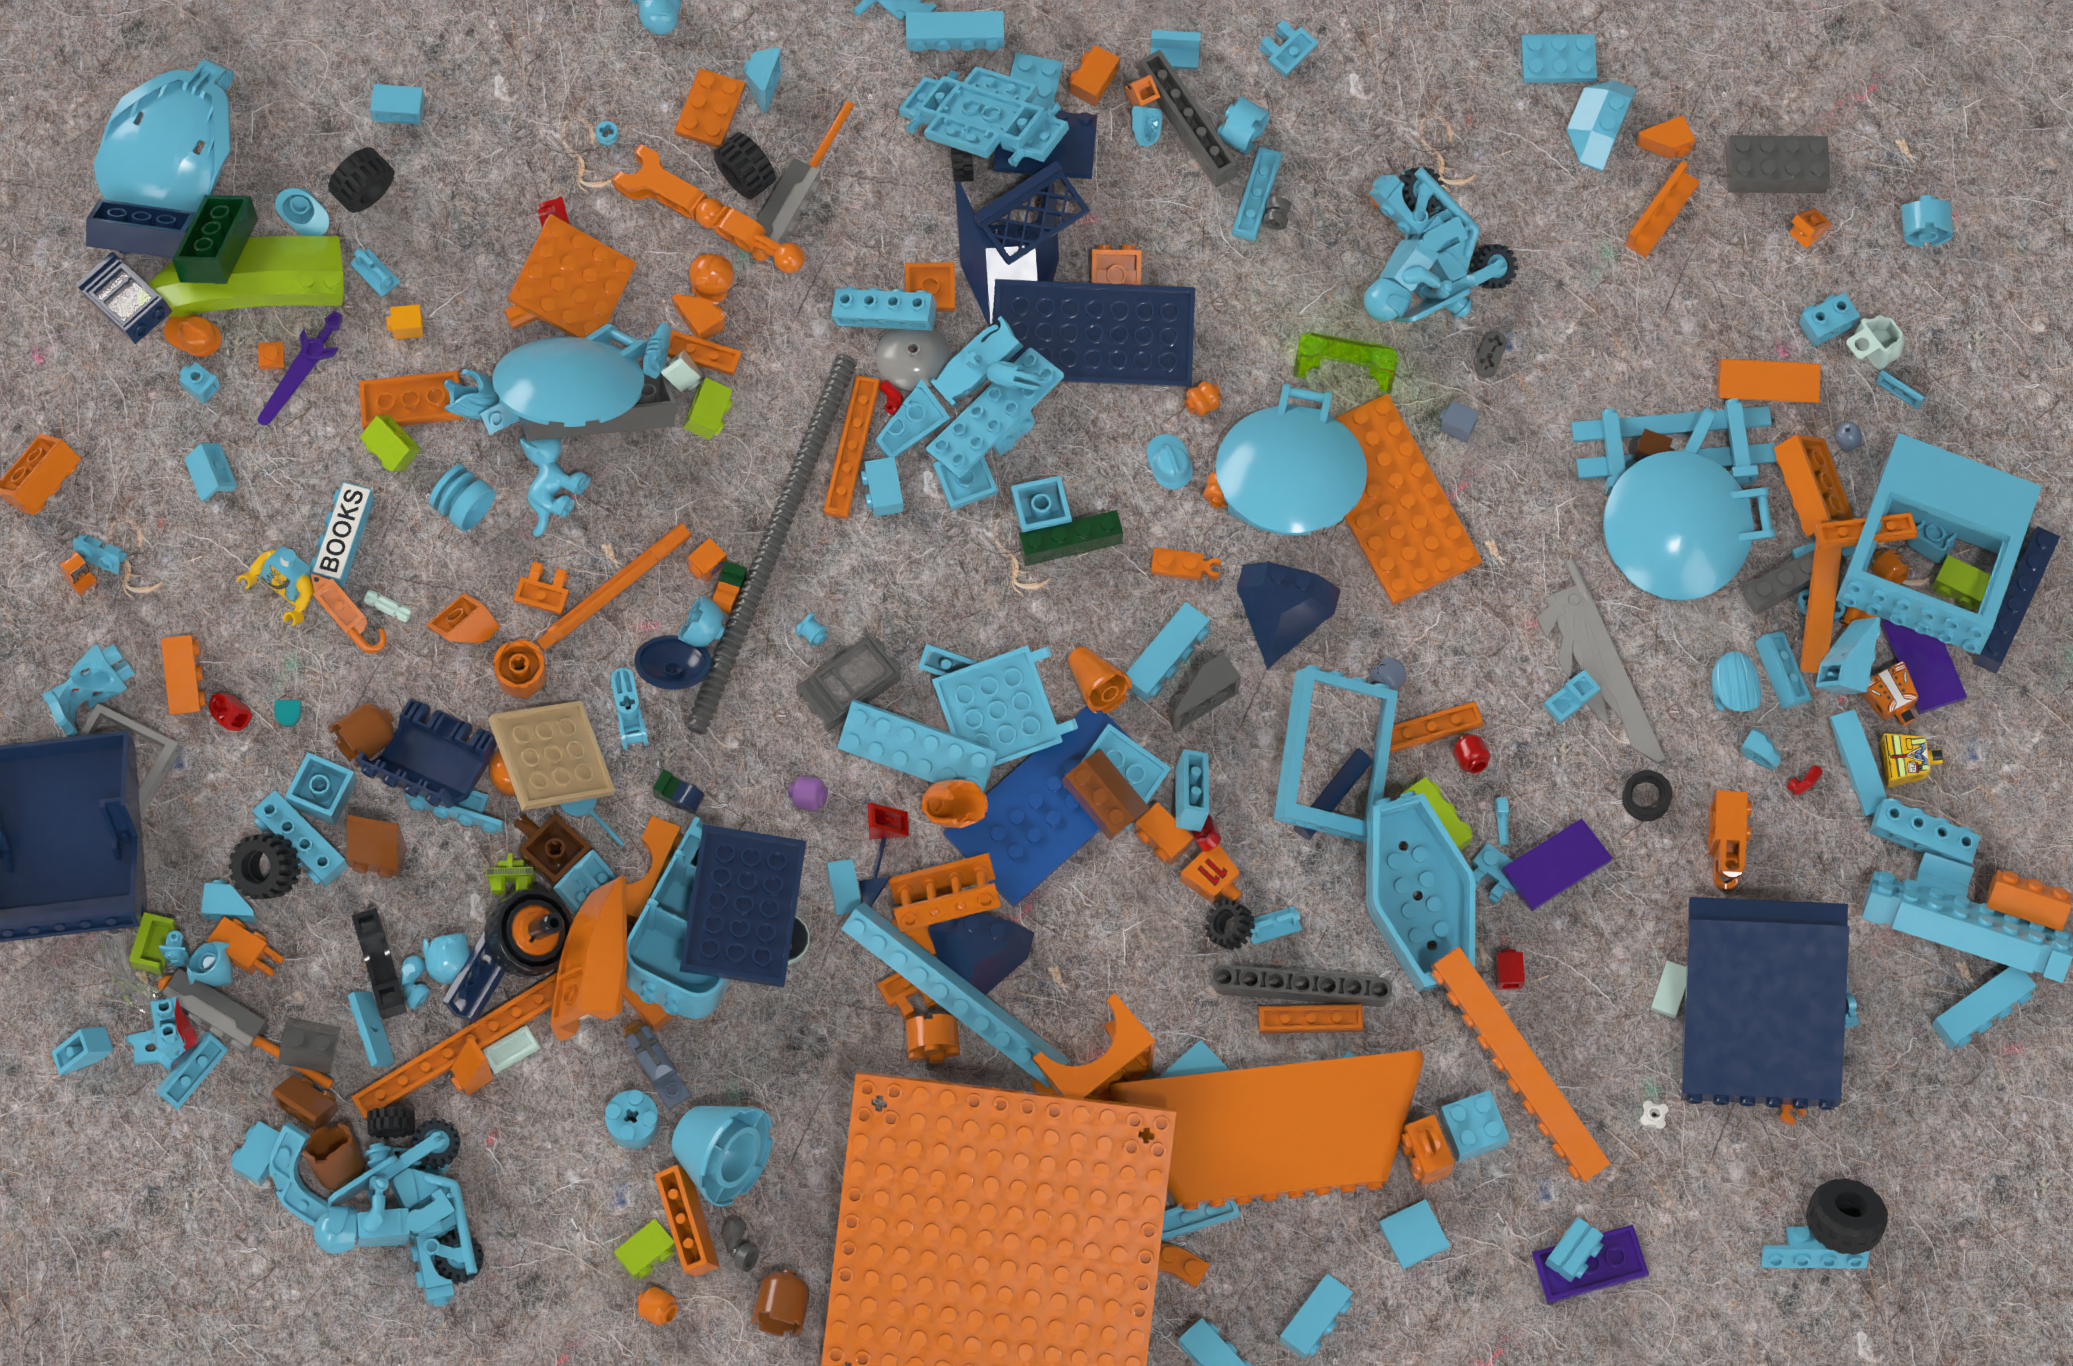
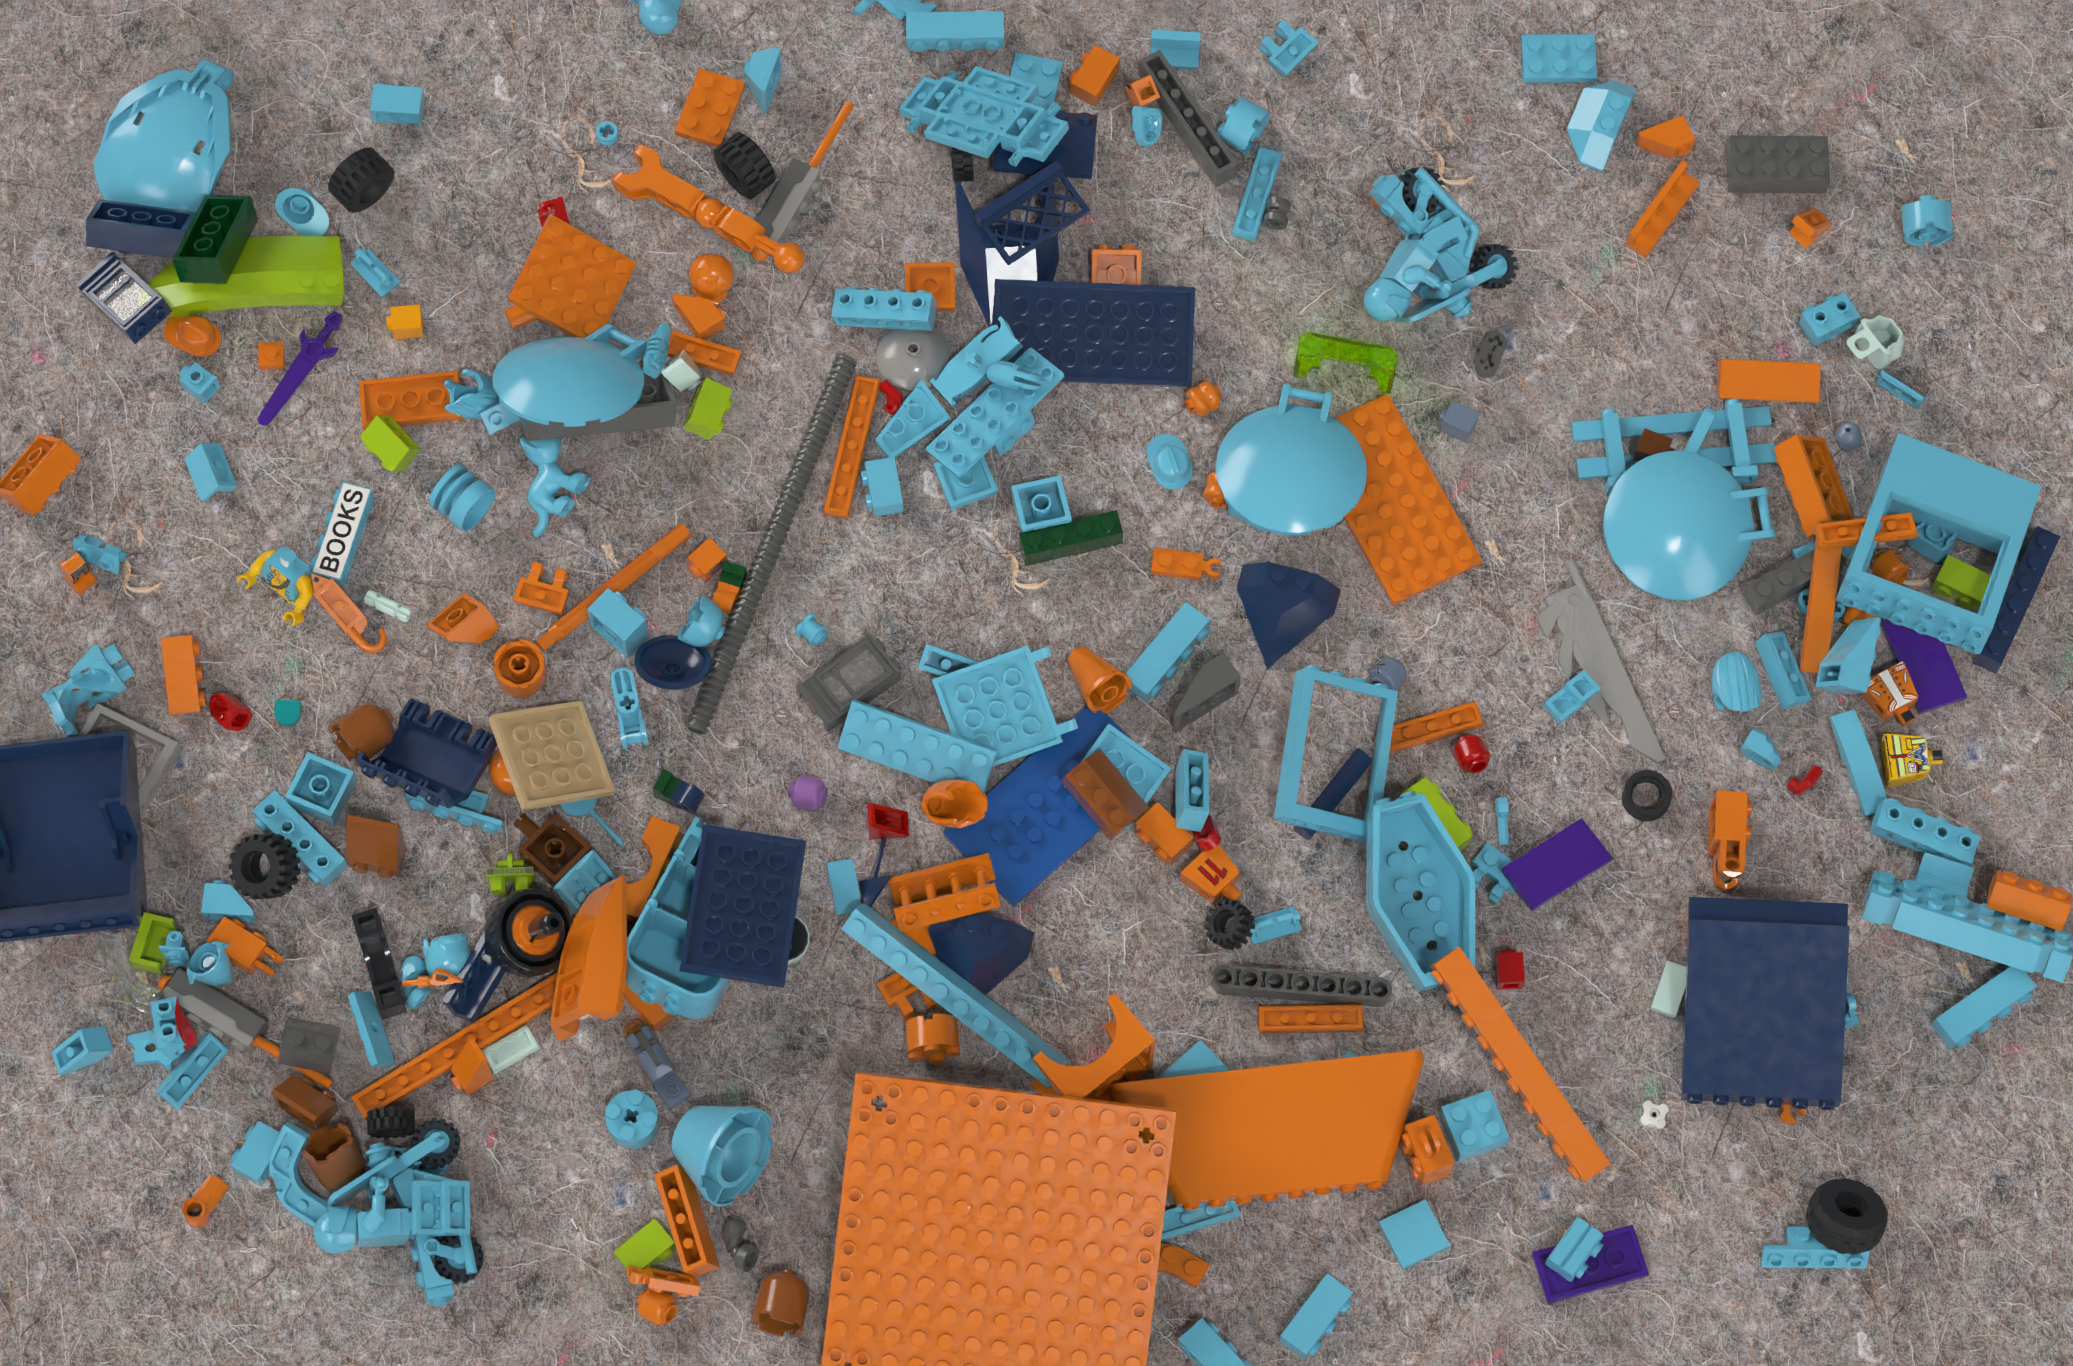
none -> orange piece [182,1174,229,1228]
none -> orange hand [402,968,463,988]
none -> medium azure slope [412,1180,470,1236]
none -> medium azure brick [587,588,648,658]
none -> orange plate [626,1266,701,1297]

